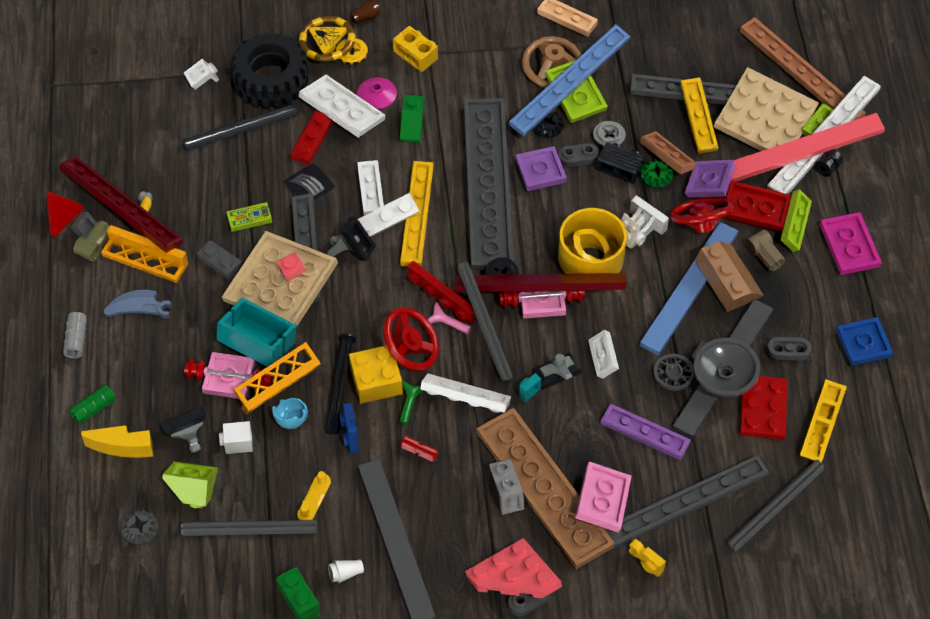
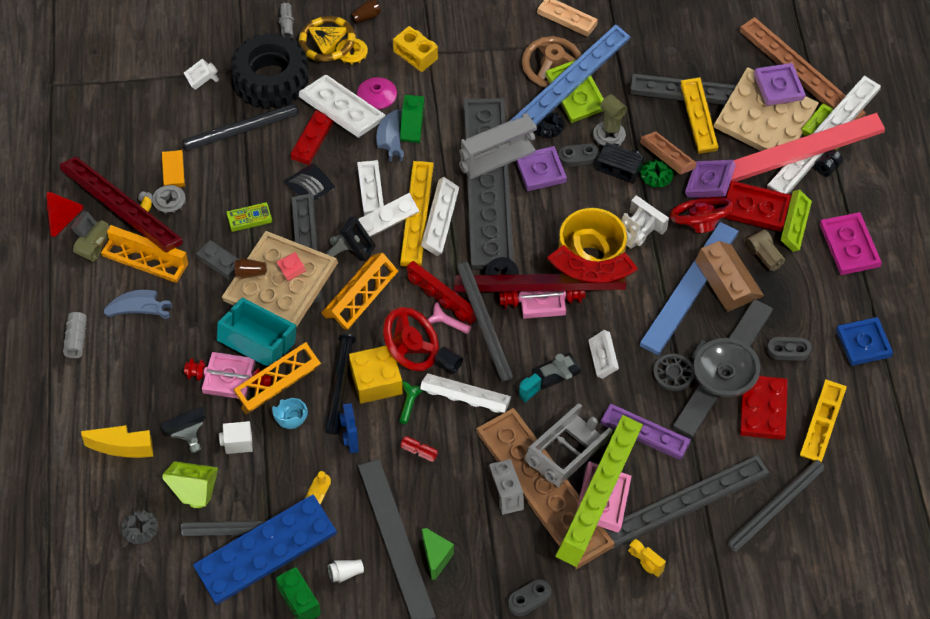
green axle [68,384,116,425] -> none
coral plate [465,538,562,598] -> none
none -> light grey gear [152,185,186,215]
none -> light orange tile [162,150,185,187]
none -> blue plate [193,494,337,605]
none -> reddish brown cone [235,258,266,279]
none -> light grey axle [279,3,294,38]
none -> light orange fence [321,253,398,330]
none -> sand blue piece [376,109,404,162]
none -> white plate [421,177,459,256]
none -> bright green slope [422,528,454,580]
none -> black beam [434,346,463,374]
none -> light grey door [459,113,537,180]
none -> light grey door [524,403,613,488]
none -> red tile [547,245,638,283]
none -> lime brick [555,415,643,567]
none -> olive piece [600,94,627,133]
none -> medium lavender plate [754,63,806,106]

